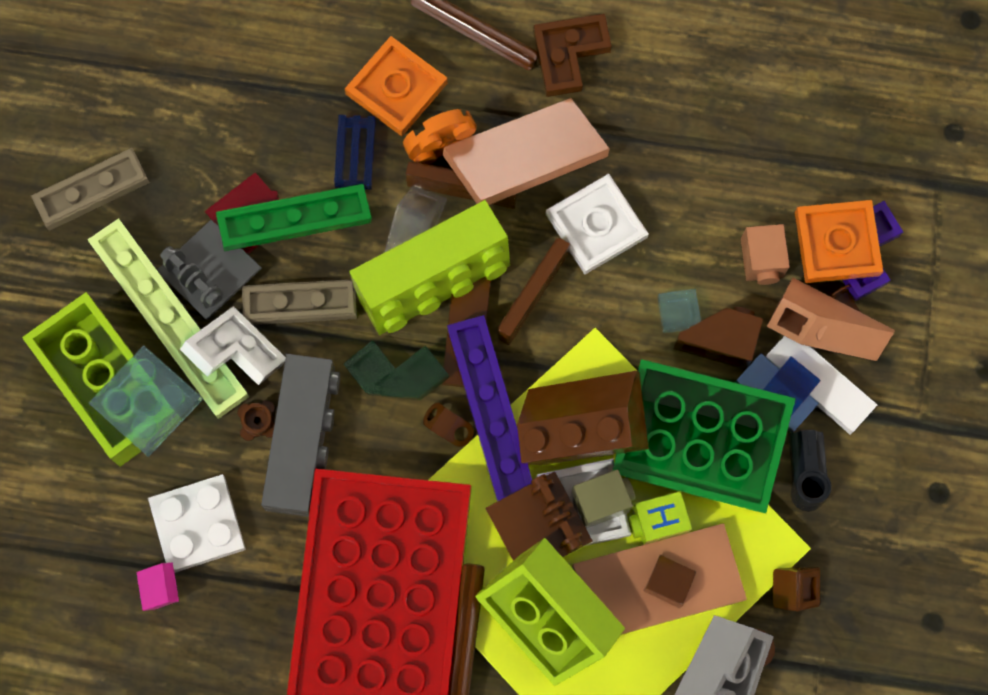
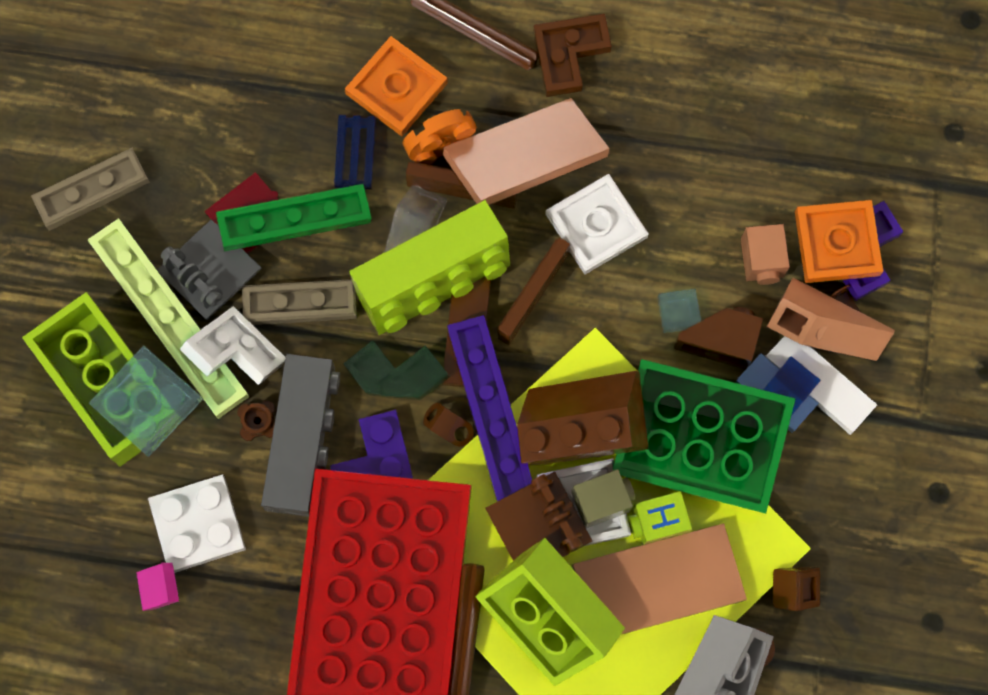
reddish brown slope [644,555,696,608] -> none
black piece [788,430,832,512] -> none
none -> dark purple plate [330,410,413,479]

